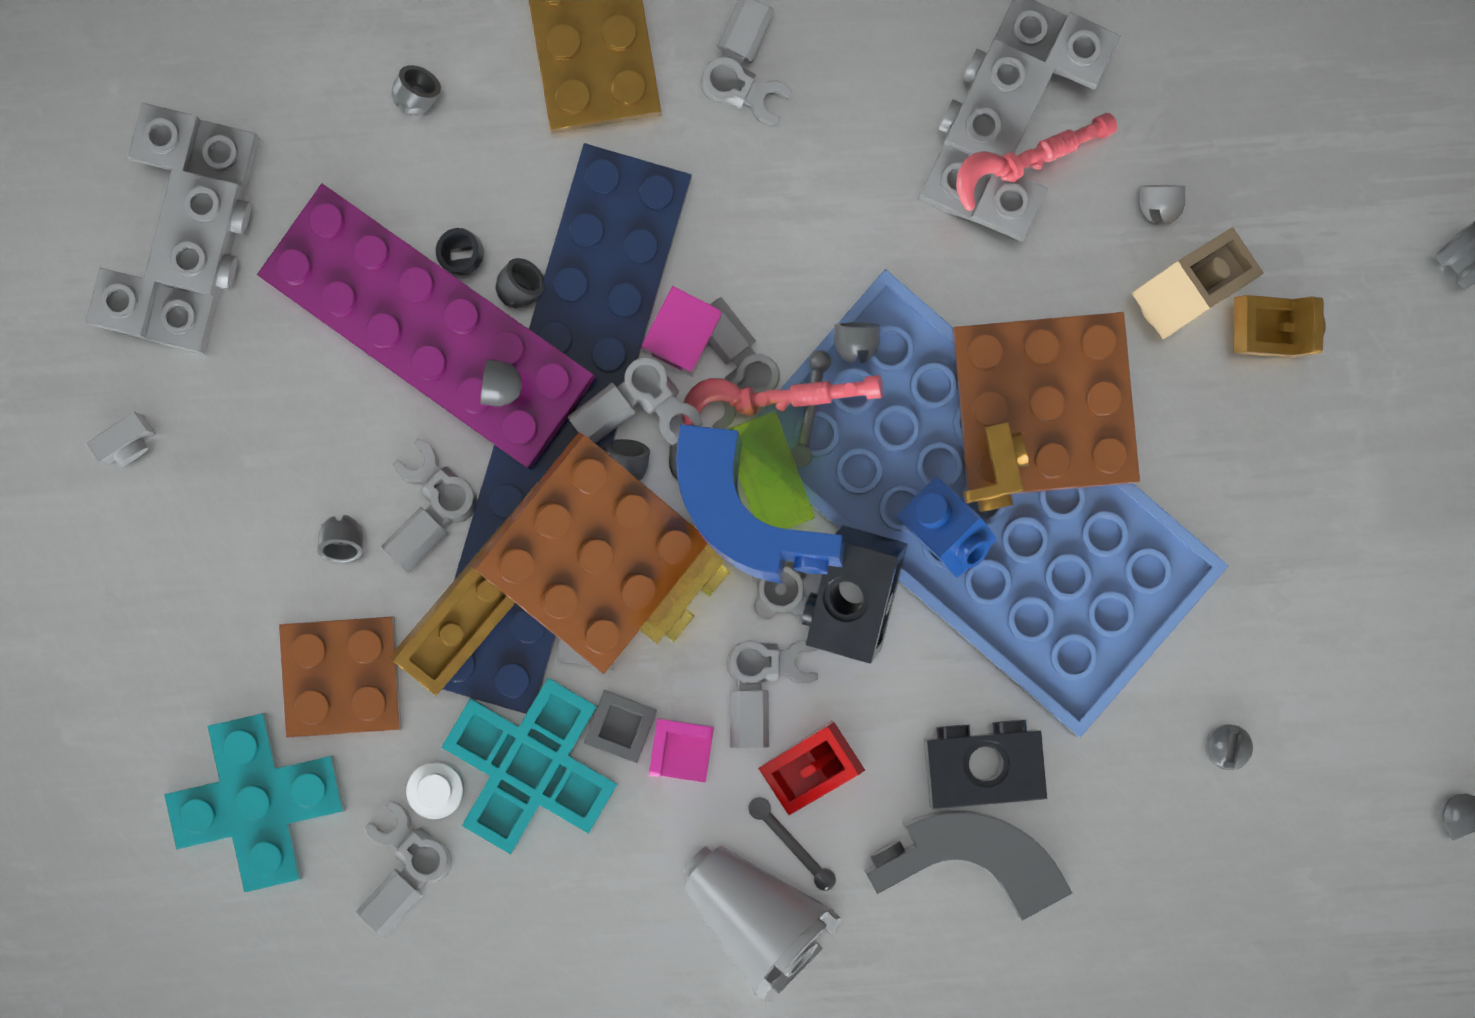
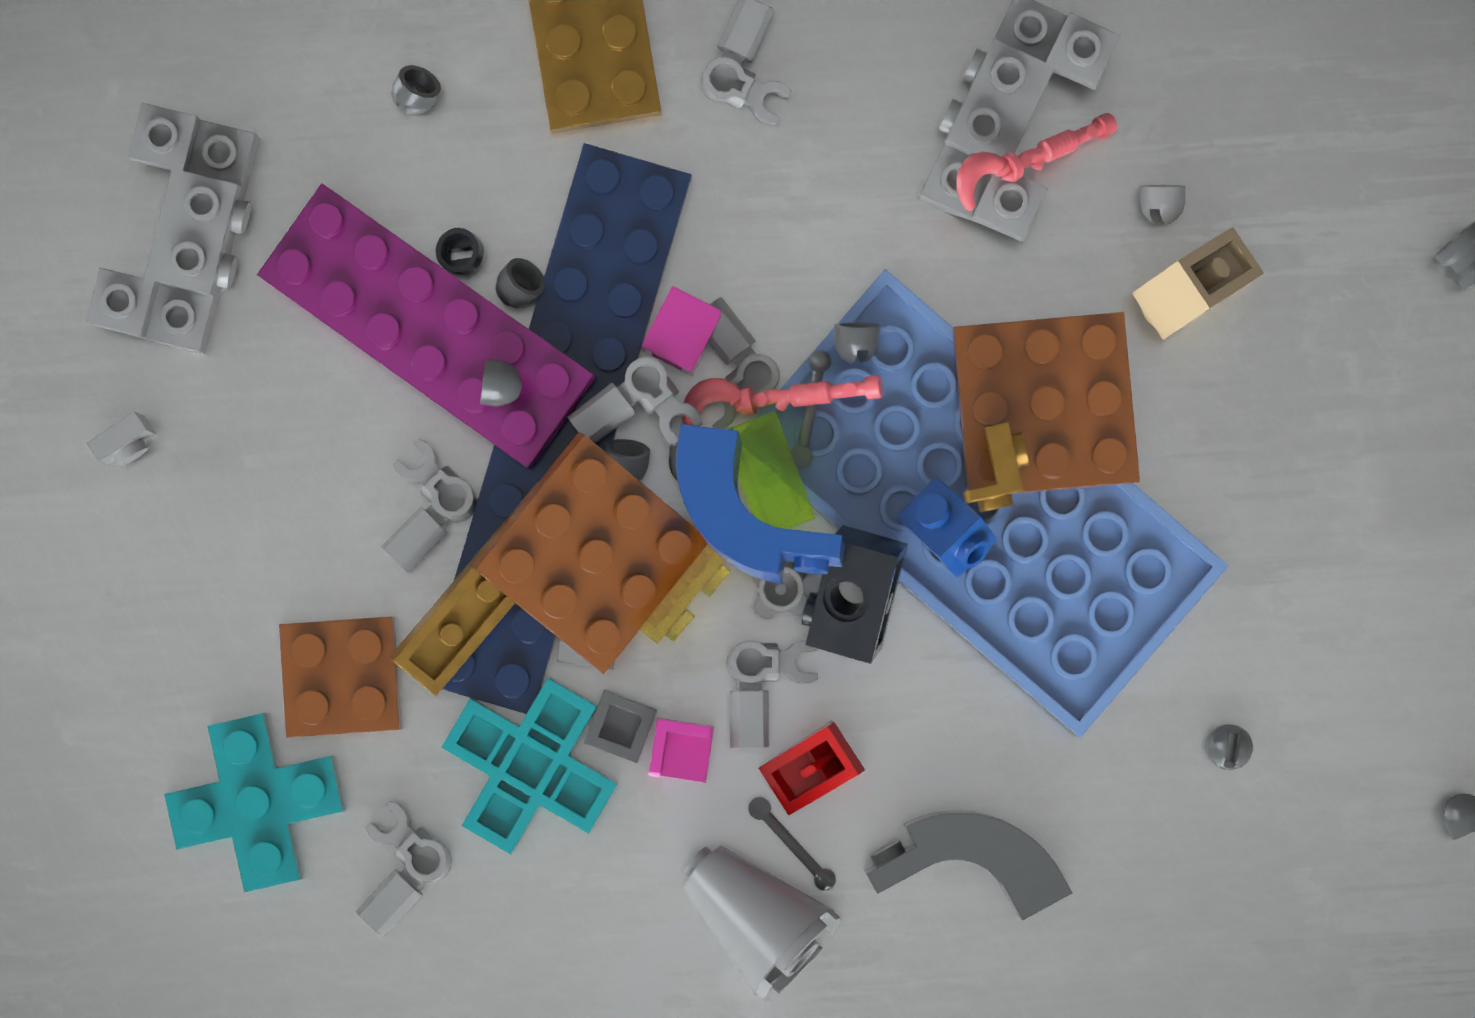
dark grey hinge [317,515,364,563] -> none
white plate [406,762,464,819] -> none
black brick [924,719,1047,809] -> none
pearl gold bracket [1233,295,1326,358] -> none

